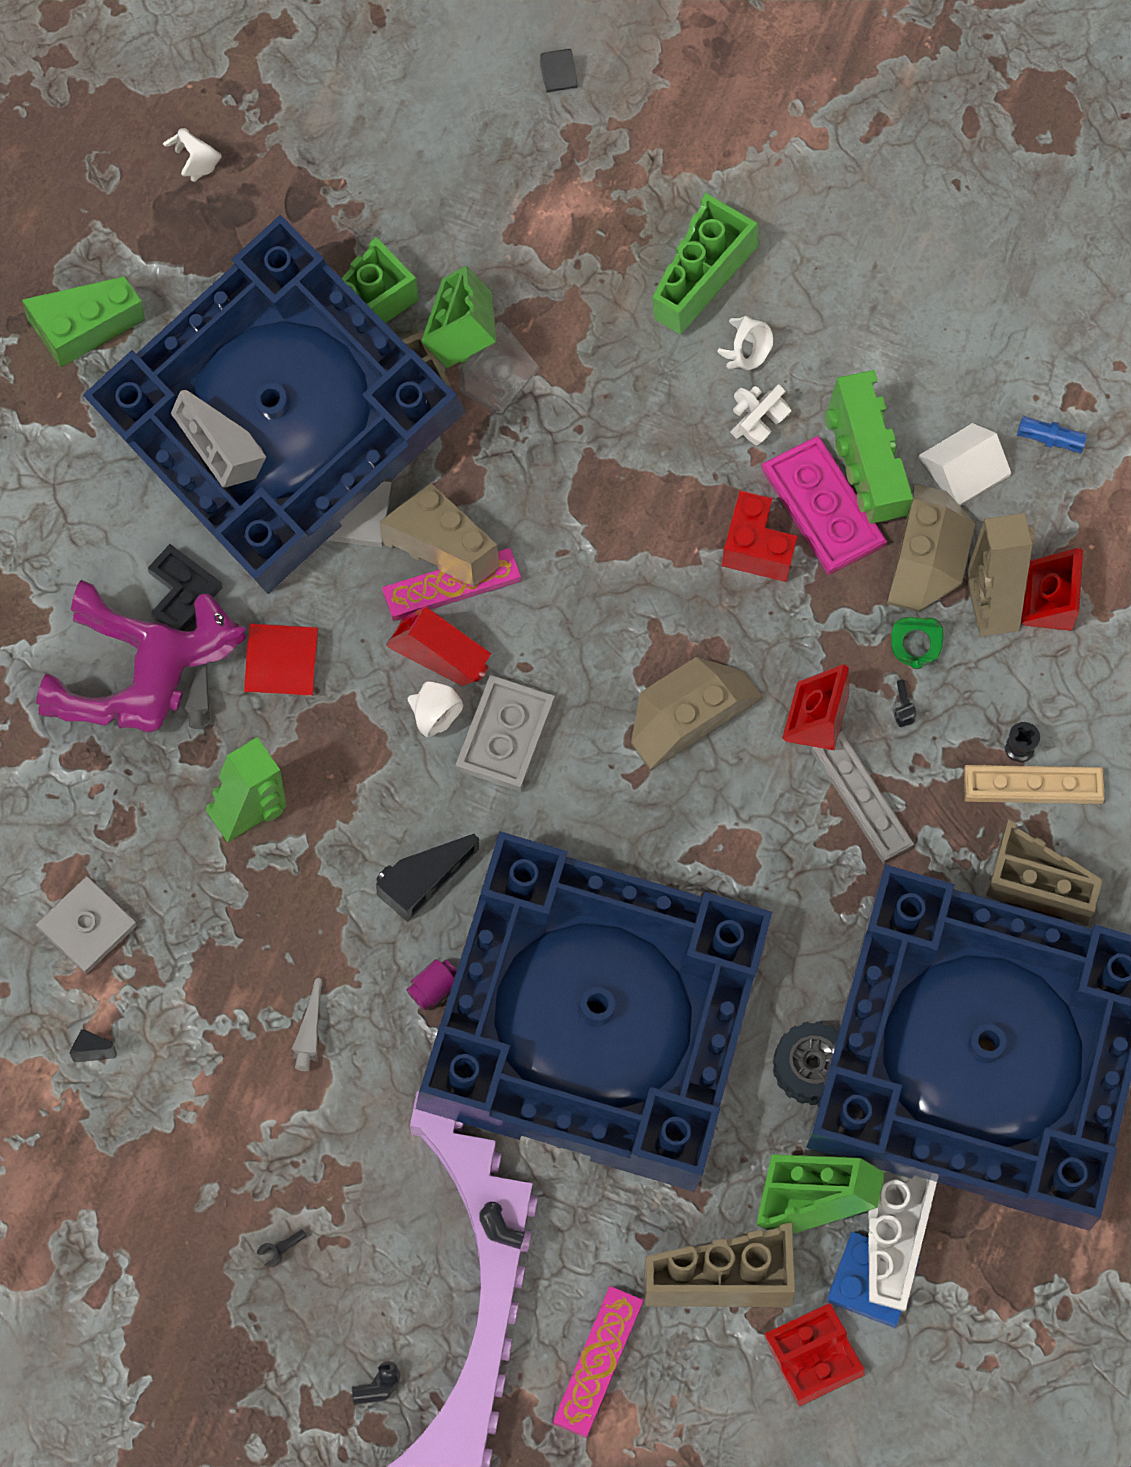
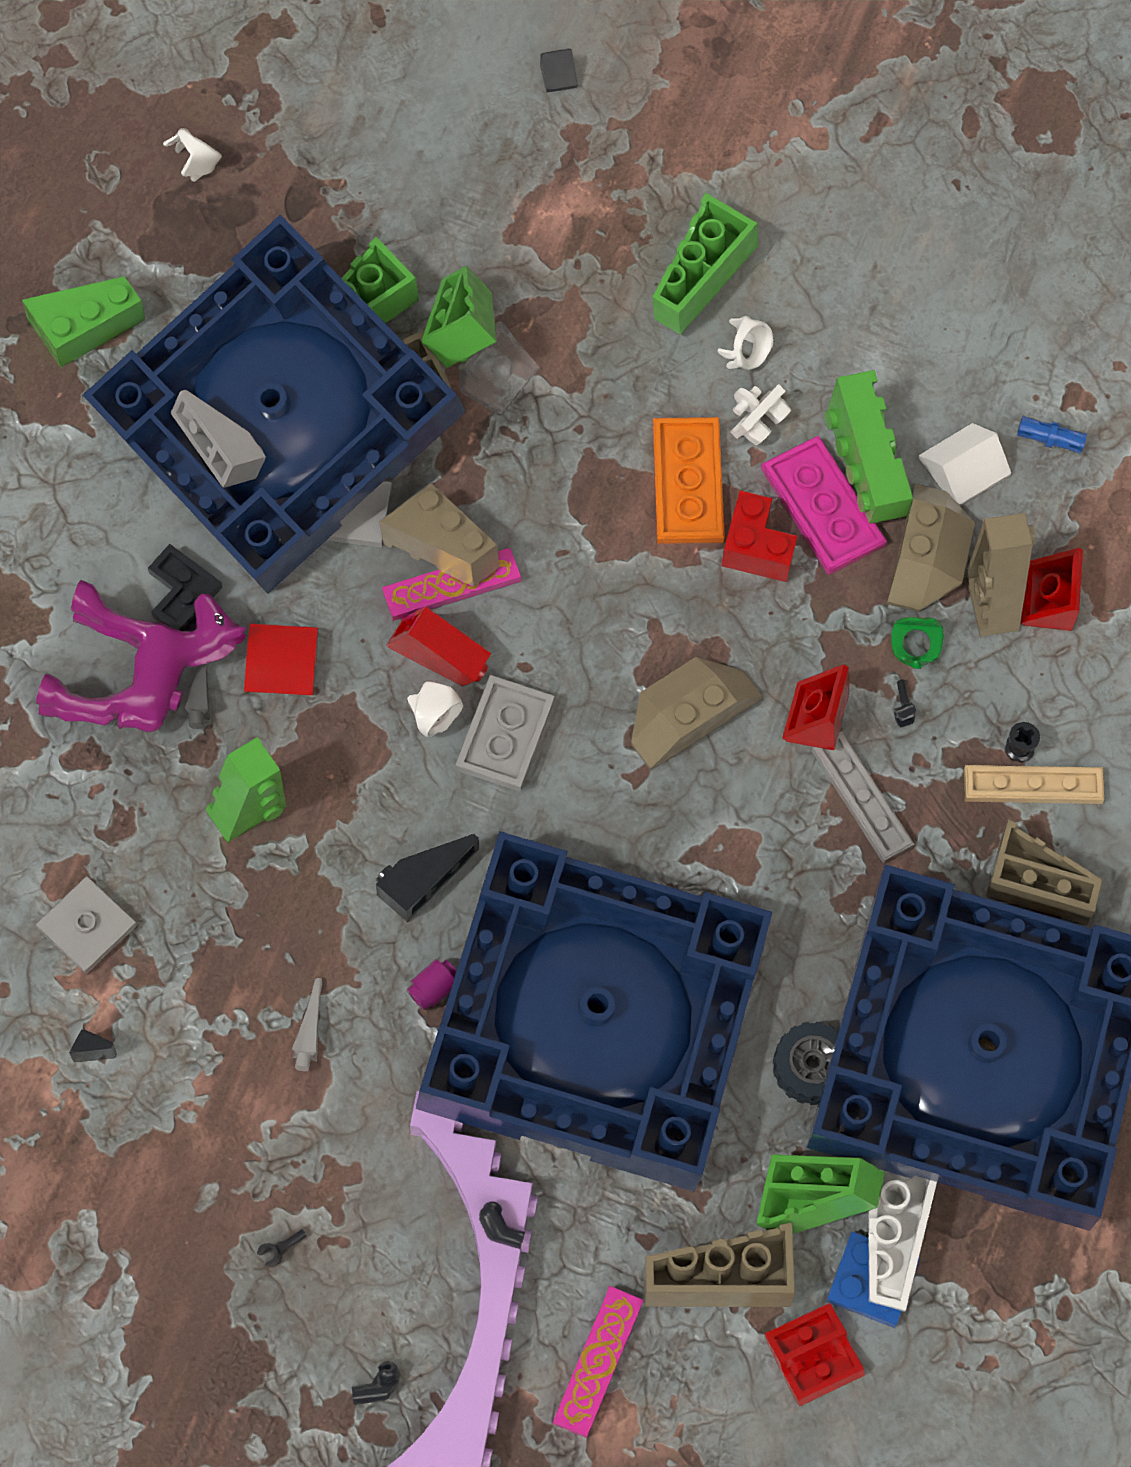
none -> orange tile [653,417,725,544]

